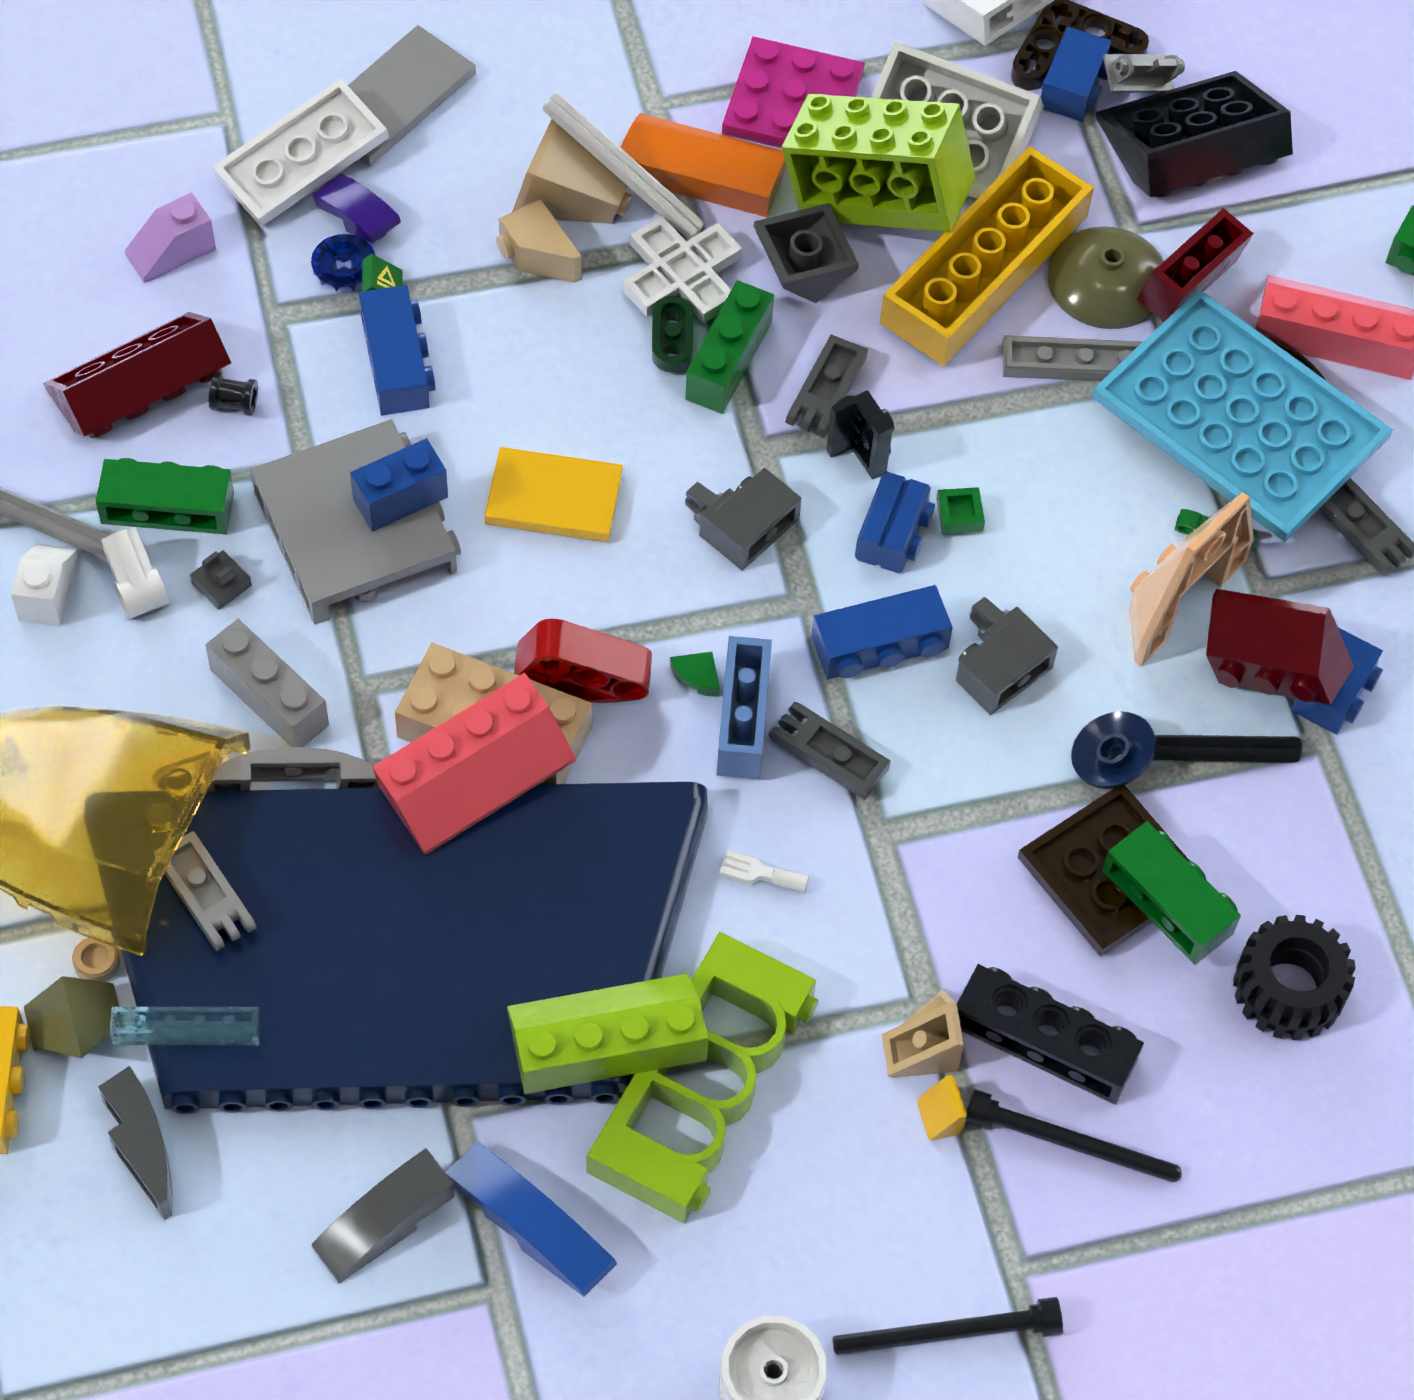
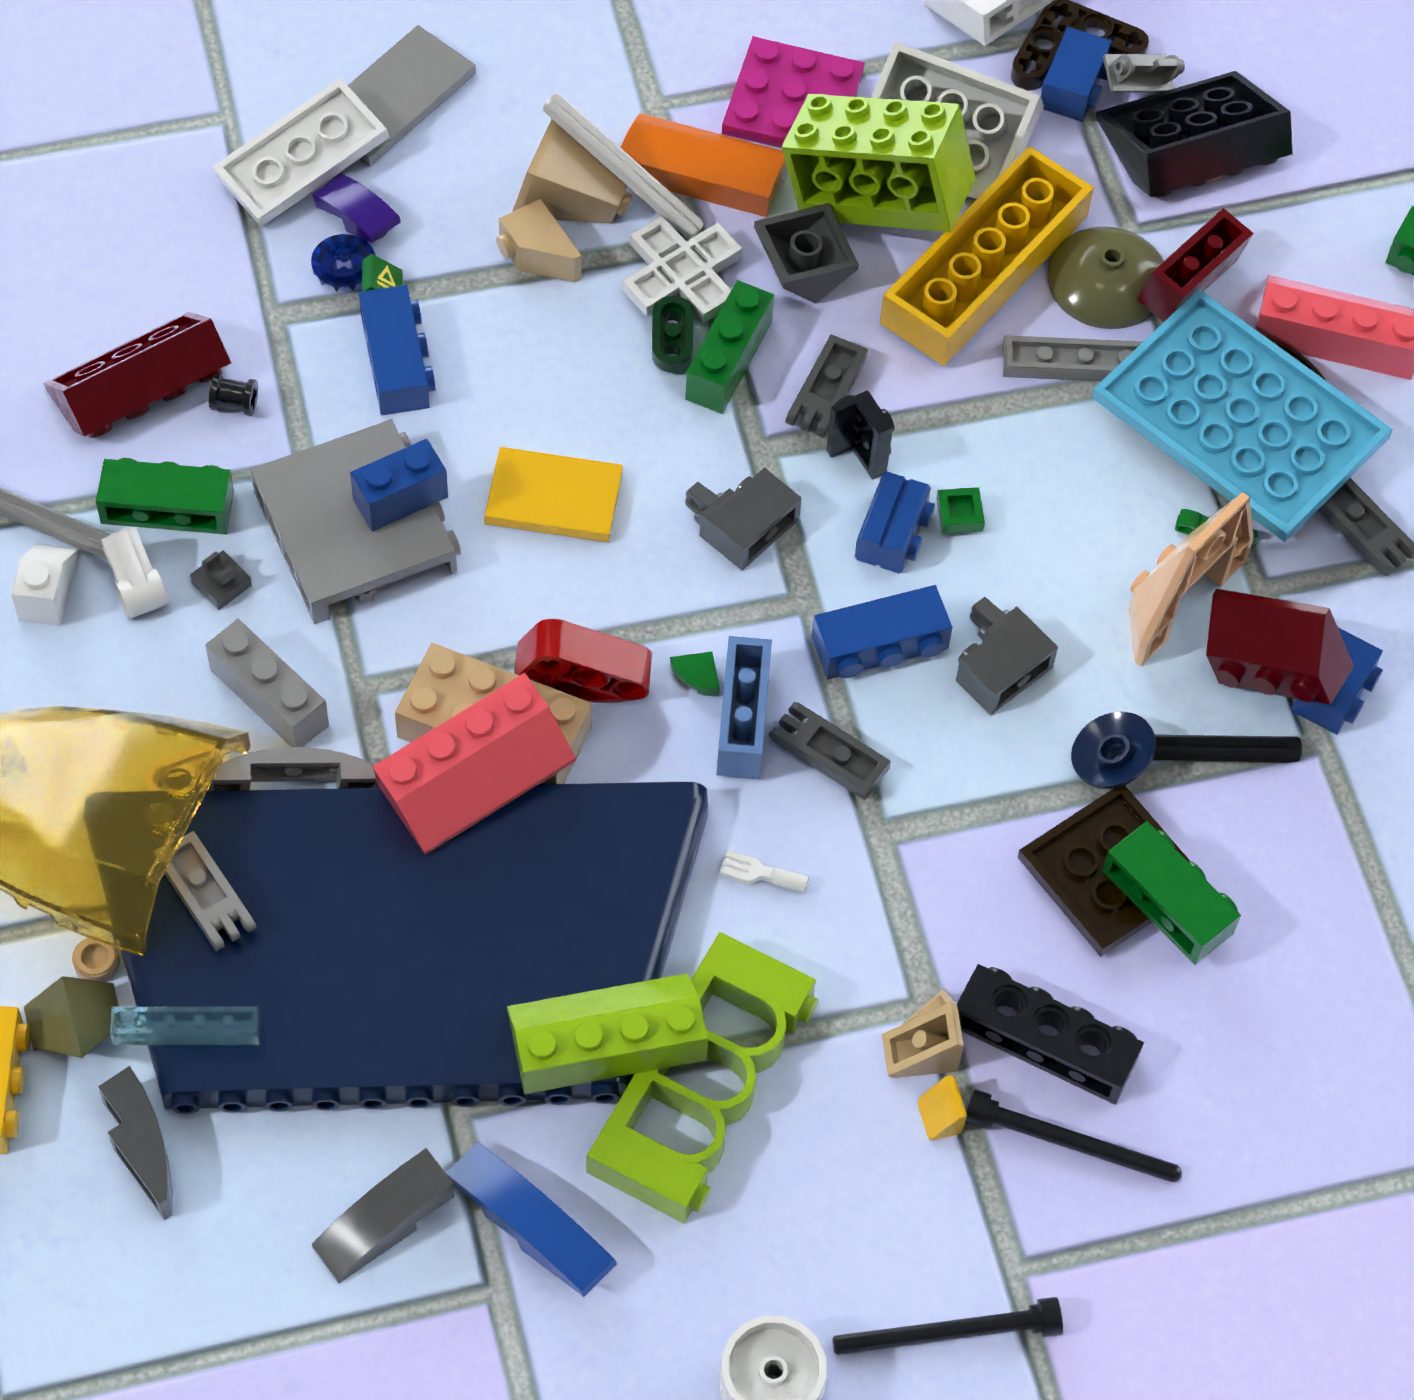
lavender slope [125,192,216,283] -> none
black tyre [1233,915,1356,1040] -> none

